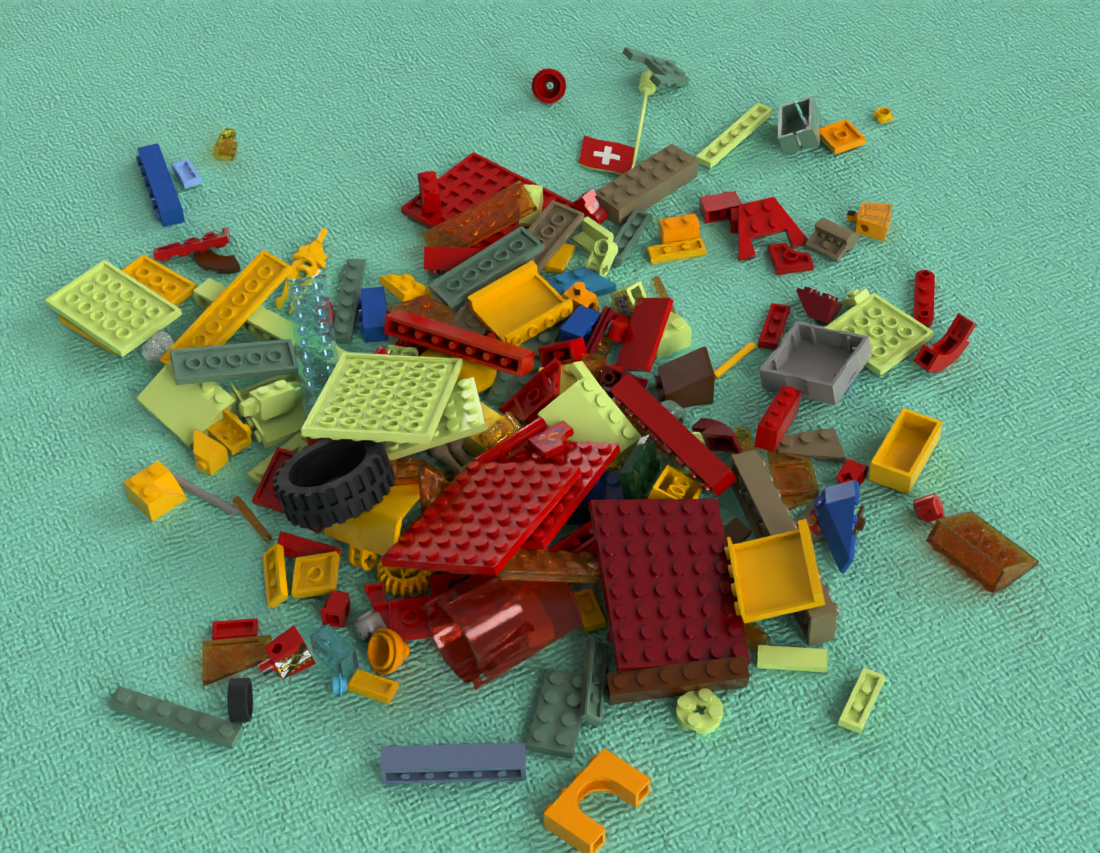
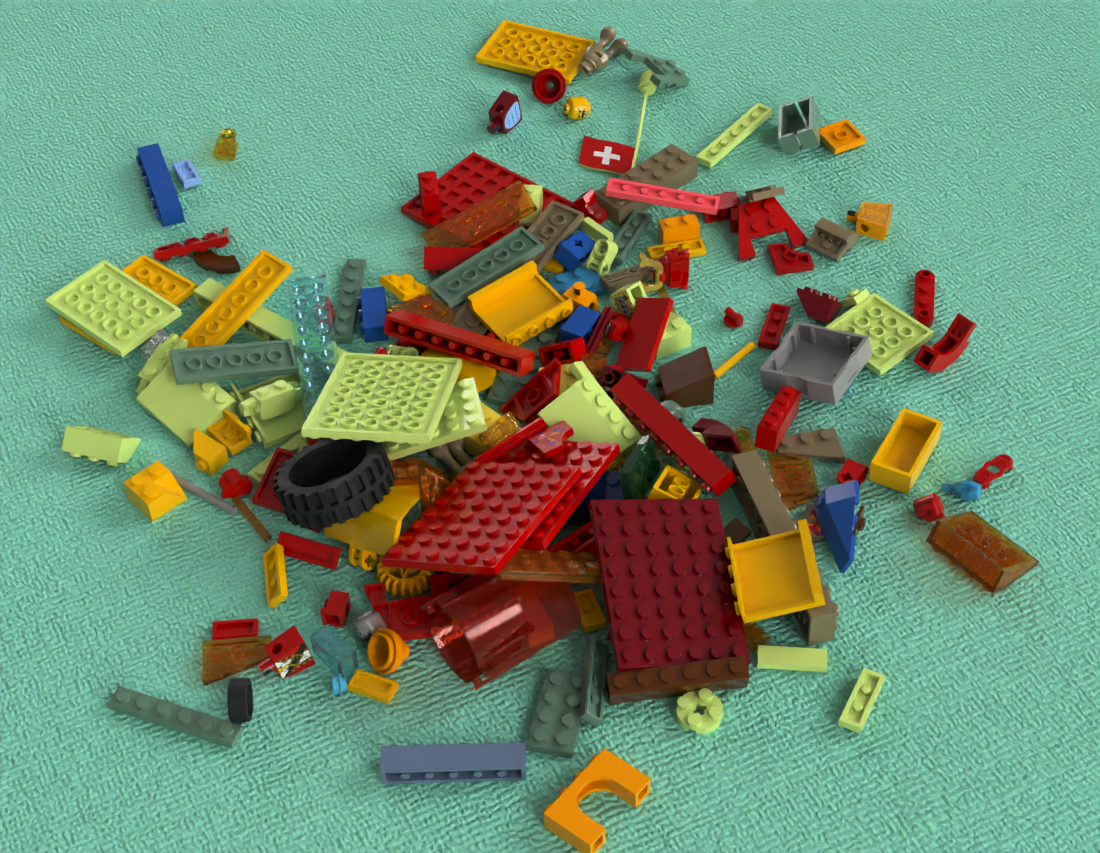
yellow sword [276,228,328,315] -> none
yellow plate [291,551,340,599] -> none
yellow plate [873,107,894,123] -> none
none -> yellowish green slope [61,425,141,466]
none -> yellowish green hinge [135,333,188,395]
none -> red piece [218,468,253,502]
none -> yellow plate [475,20,596,85]
none -> dark red torso [487,90,522,134]
none -> blue brick [554,230,596,272]
none -> yellow head [563,97,591,120]
none -> dark tan piece [579,26,628,75]
none -> dark tan tile [599,258,660,292]
none -> coral plate [605,178,720,215]
none -> red helmet [639,247,690,293]
none -> red plate [724,307,743,328]
none -> dark tan wing [739,184,785,204]
none -> dark azure piece [941,480,981,501]
none -> red piece [972,454,1013,490]

